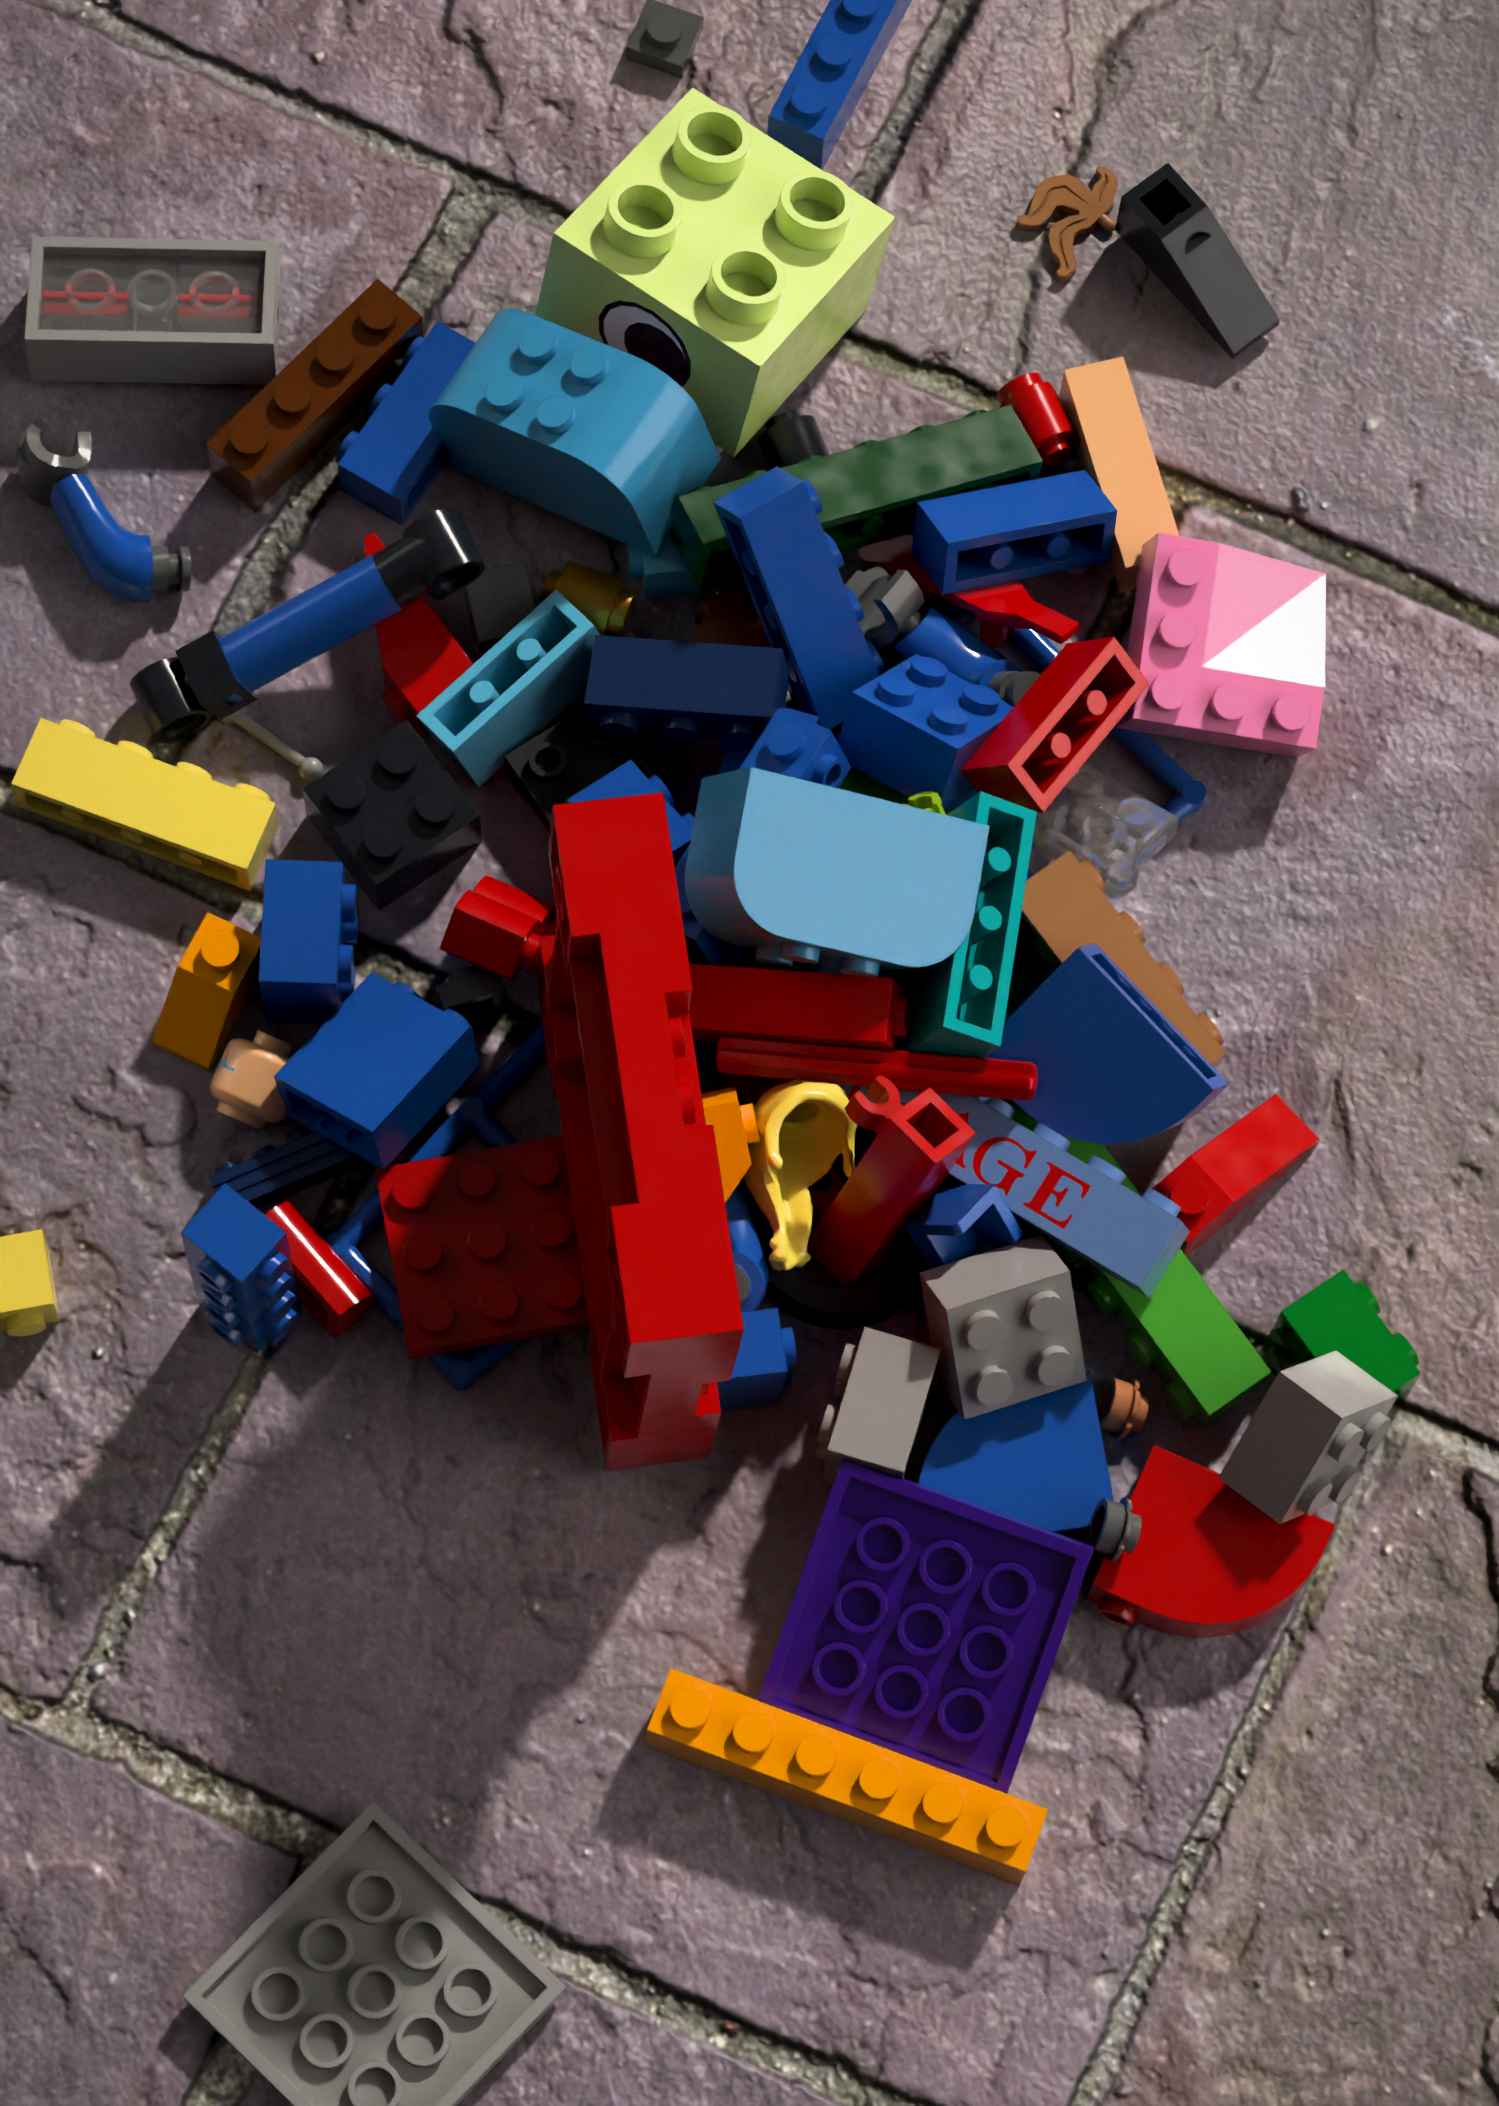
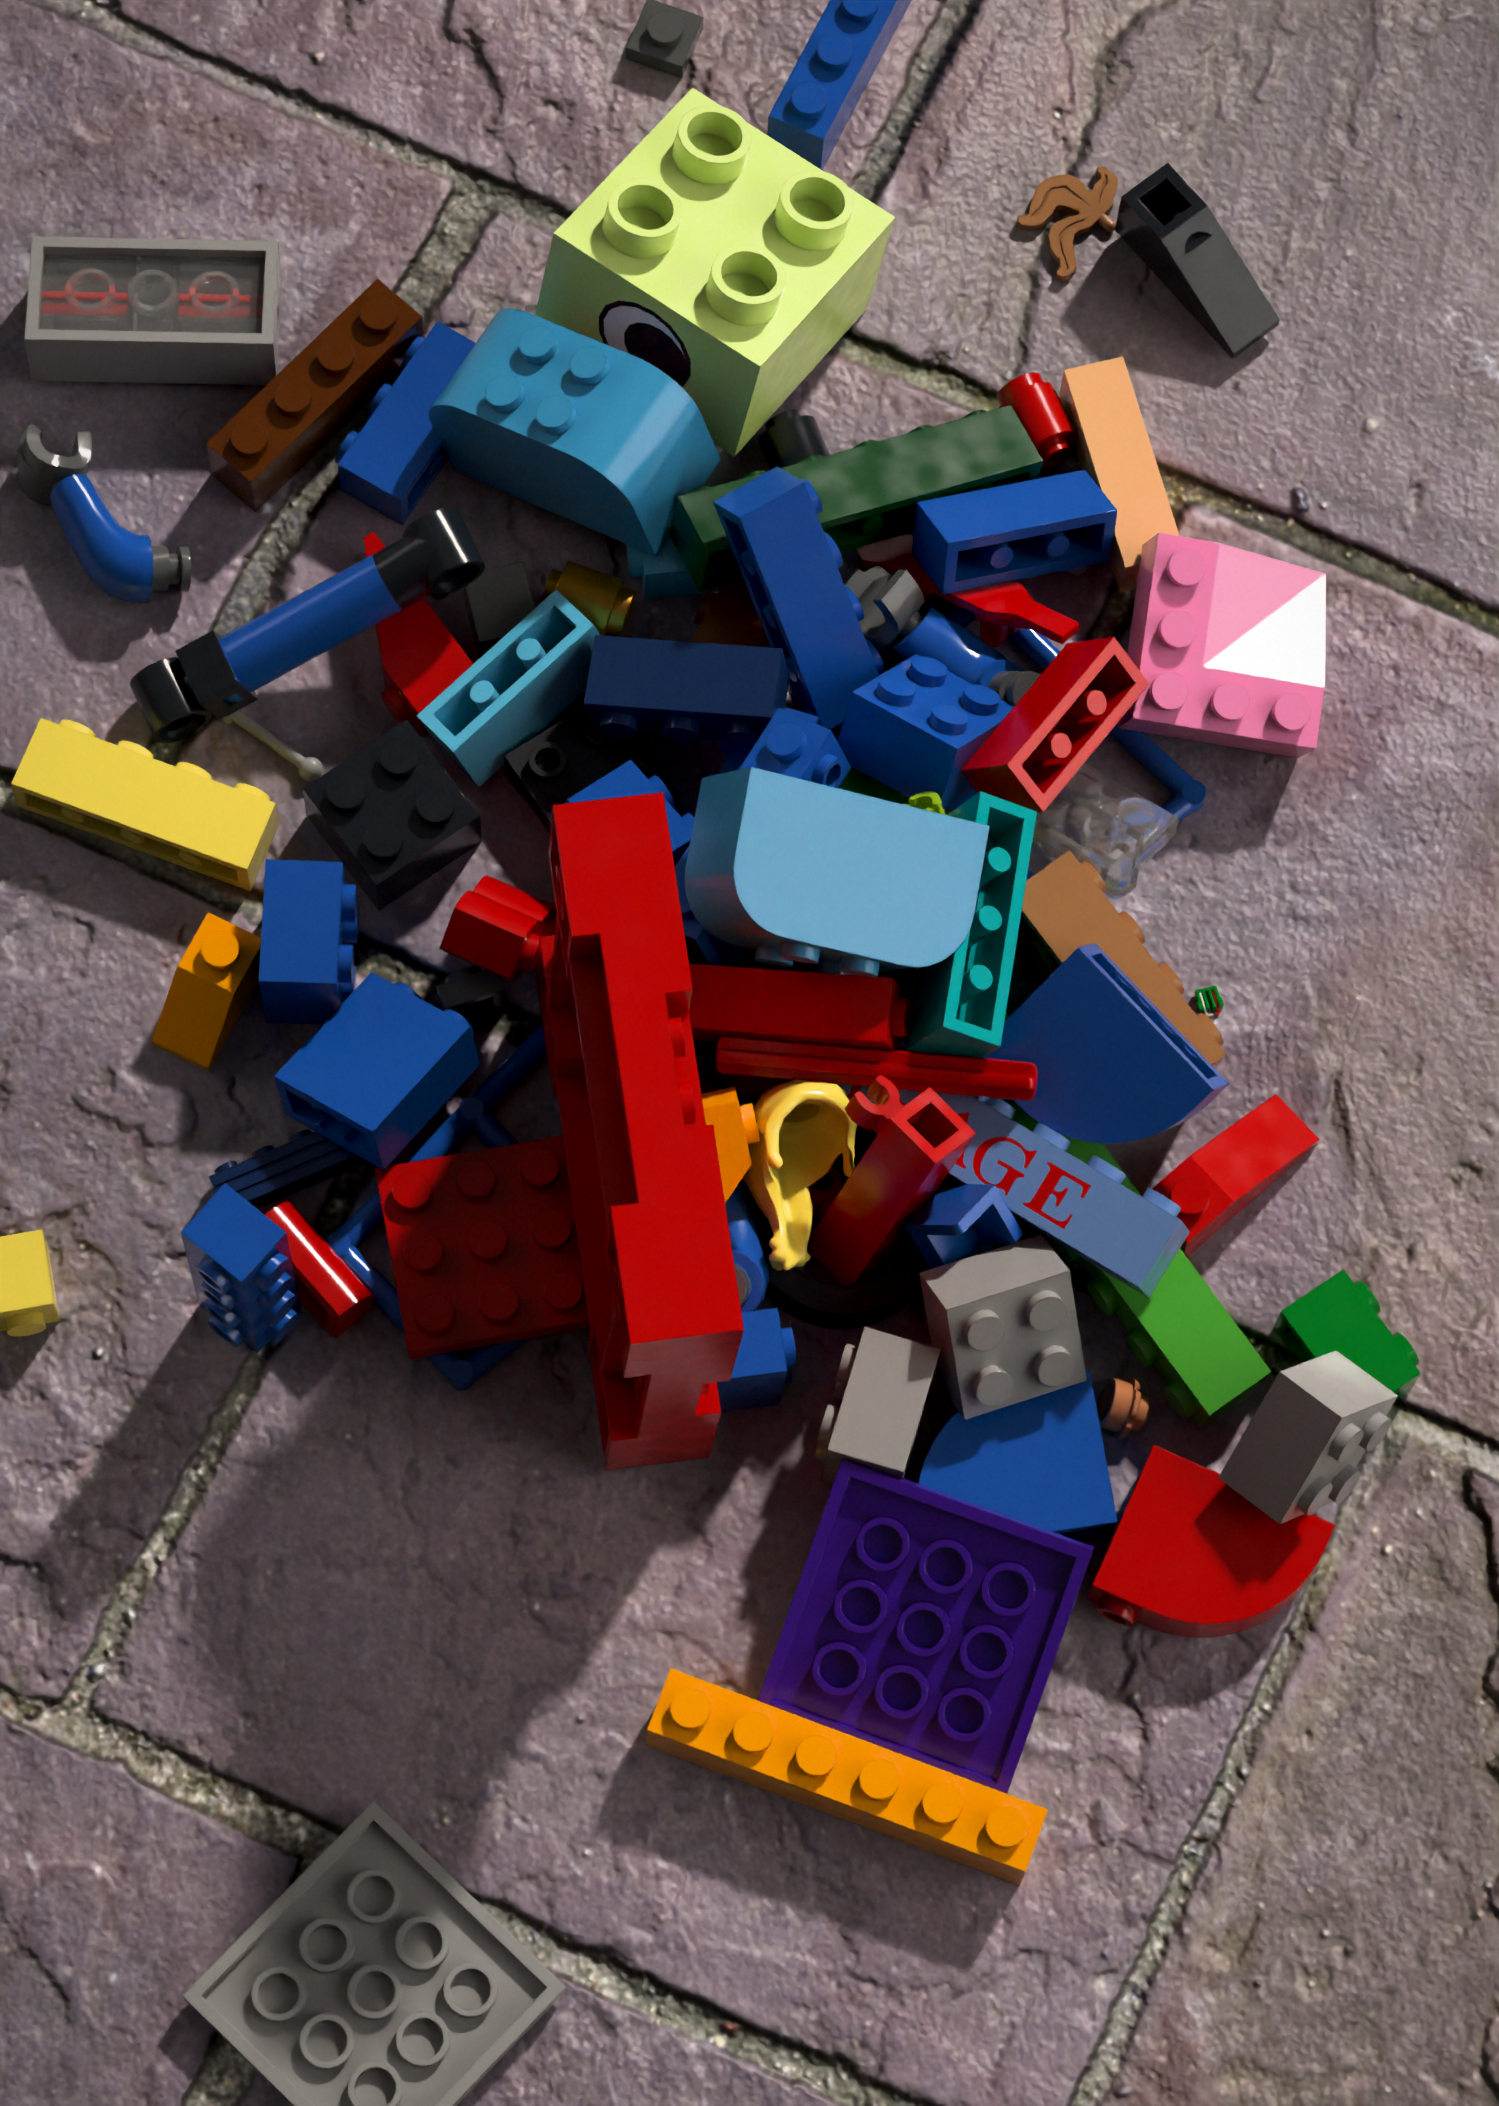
light nougat head [210,1030,293,1131] -> none
dark grey plate [1087,1497,1142,1562] -> none
none -> green piece [1194,986,1224,1017]

